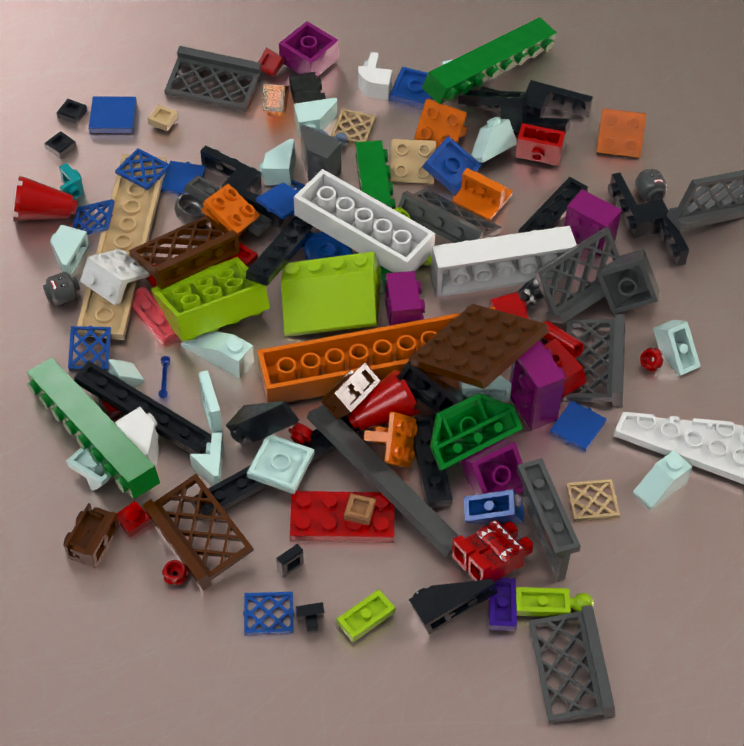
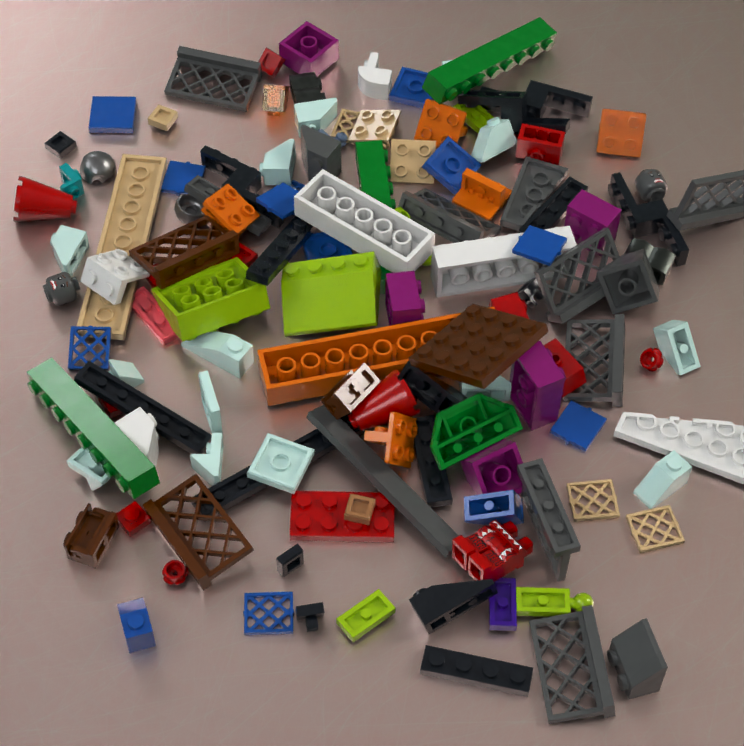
black tile [56,99,87,124] -> none
blue window [72,199,115,235] -> none
blue window [115,148,170,190] -> none
clear blue hinge [158,356,171,399] -> none
black slope [225,401,299,444] -> none
red plate [288,422,313,445] -> none
red piece [542,321,584,358] -> none
none -> flat silver hair [80,151,116,184]
none -> blue slope [117,597,156,653]
none -> tan hinge [348,109,401,149]
none -> black plate [420,645,533,697]
none -> lime plate [453,103,495,133]
none -> dark grey wing [500,156,569,231]
none -> blue piece [512,225,567,266]
none -> dark grey slope [607,618,668,700]
none -> pearl dark grey brick [624,238,676,285]
none -> tan window [625,505,685,553]

